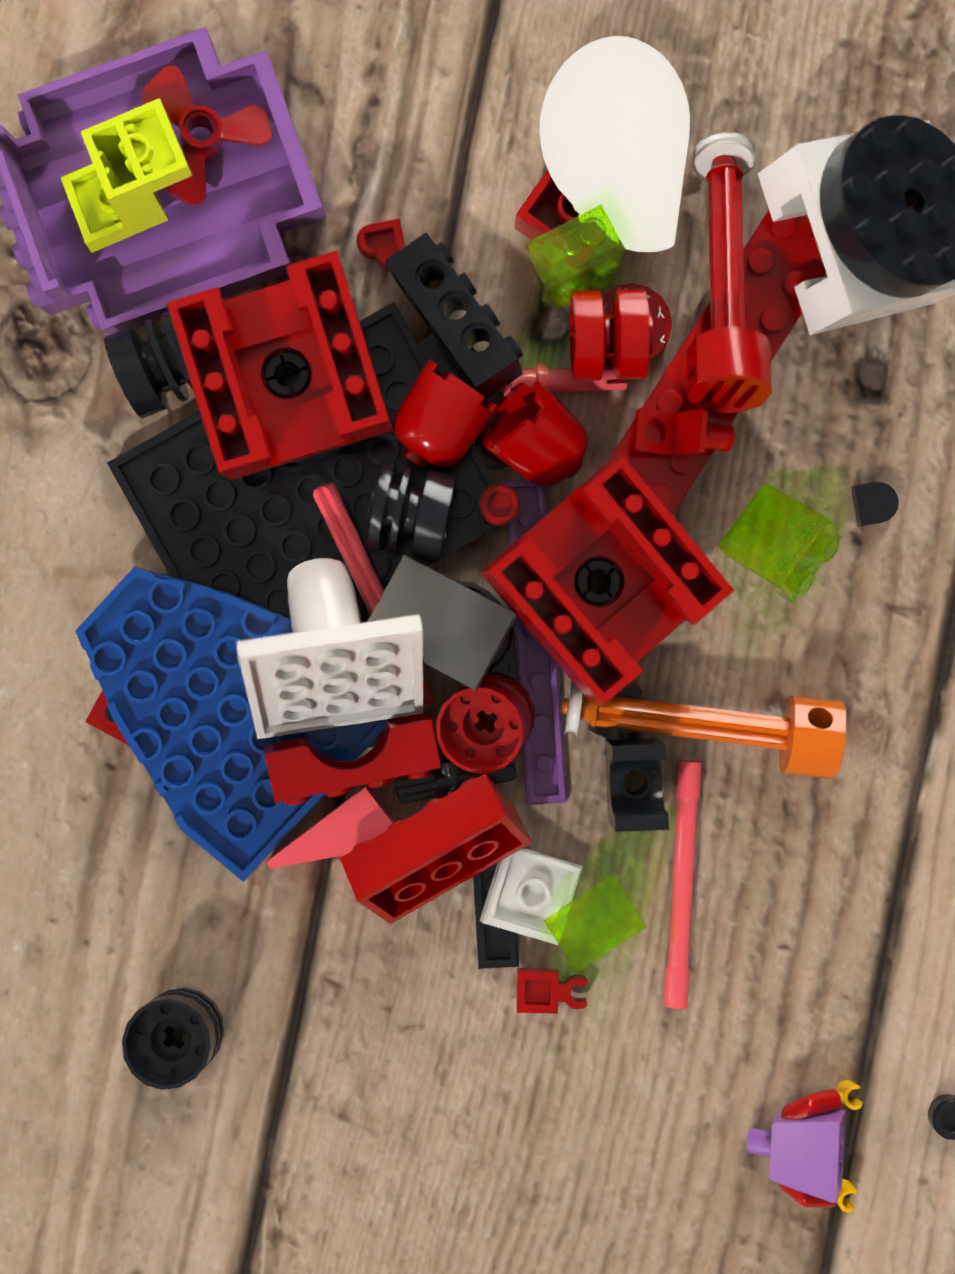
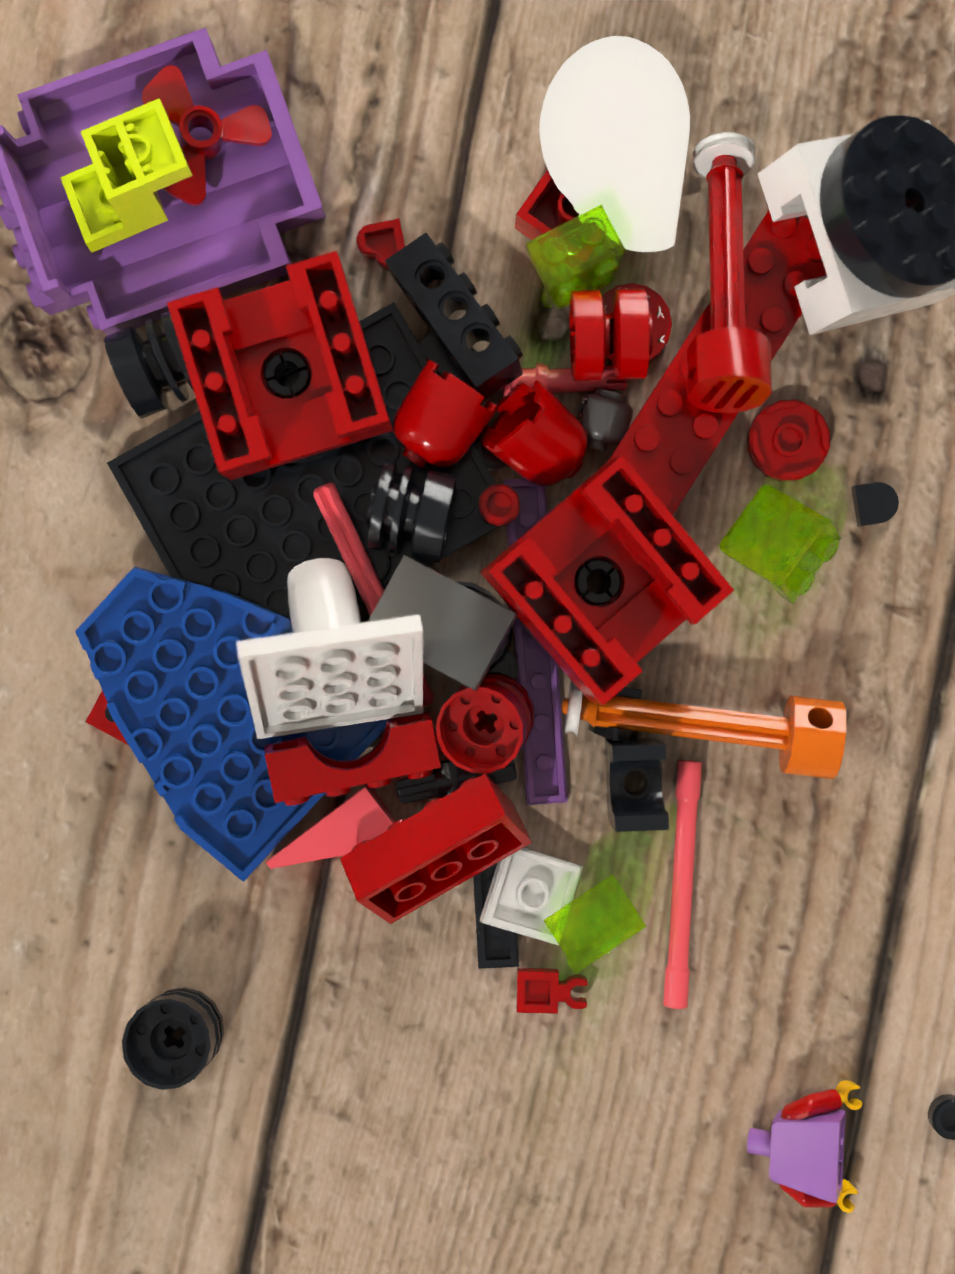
red bracket [633,408,735,457] -> none
none -> dark grey head [576,388,633,452]
none -> red tile [747,399,830,482]

